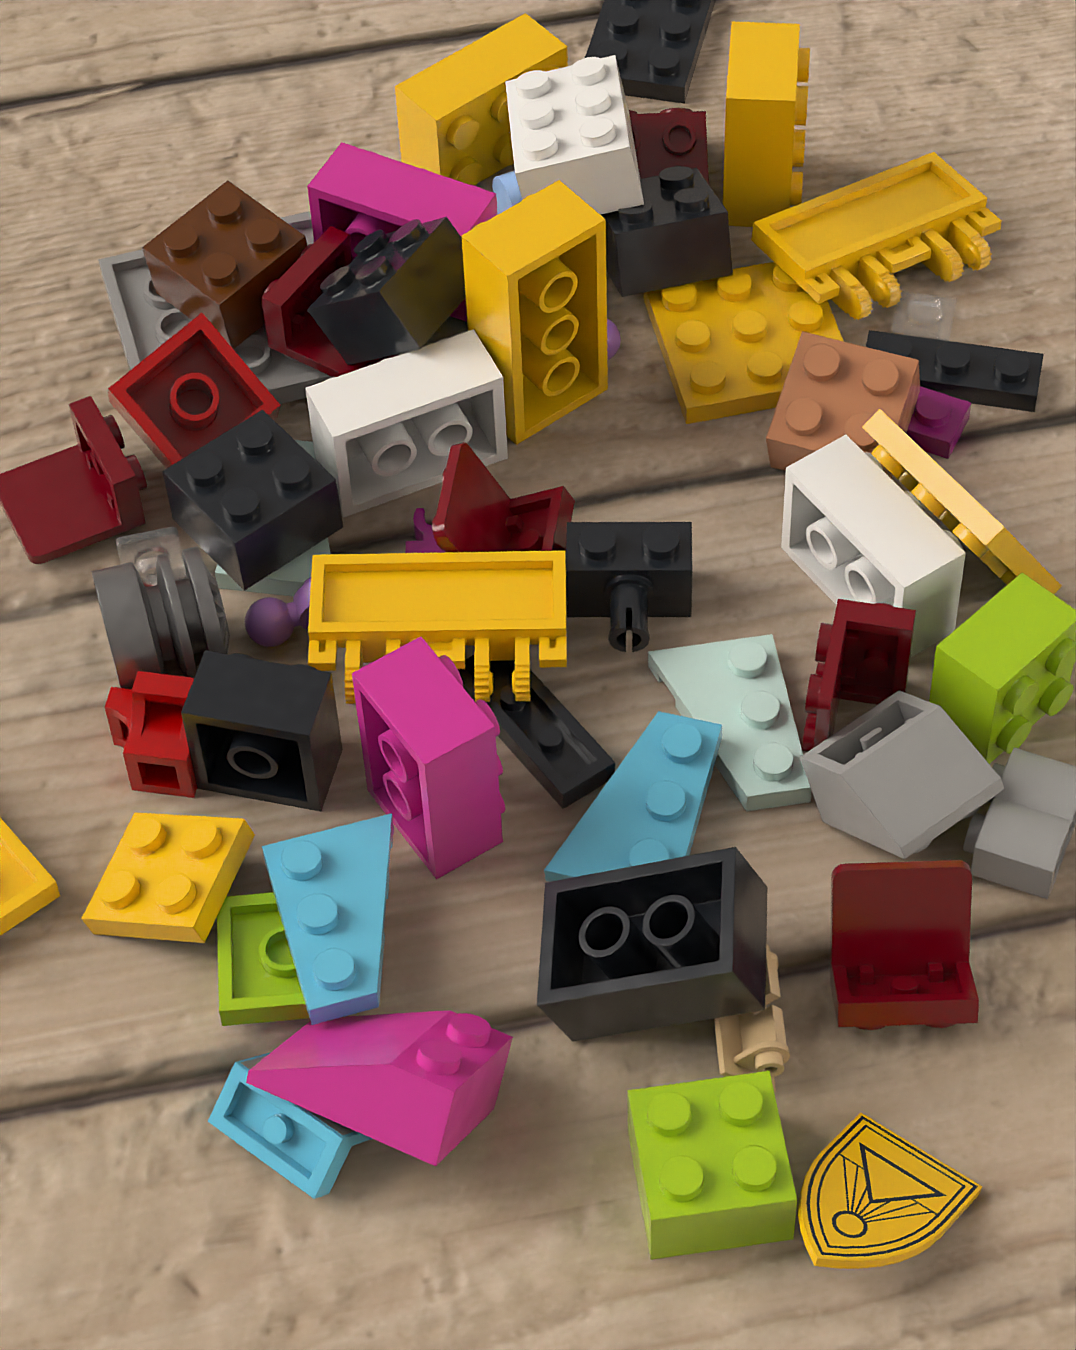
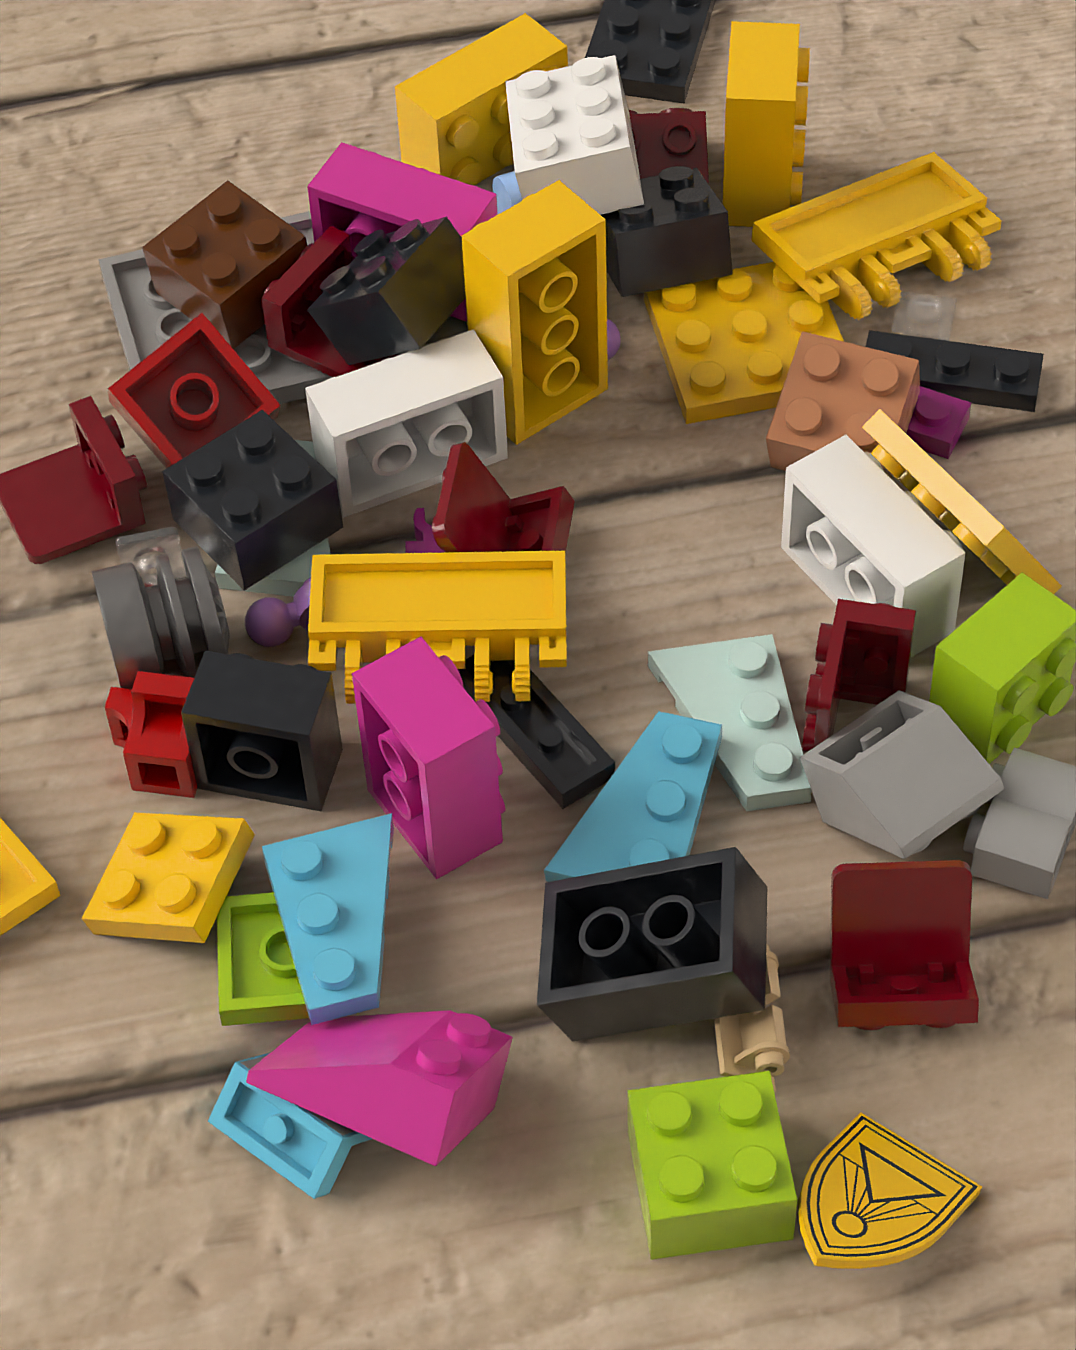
black brick [566,522,692,652] -> none

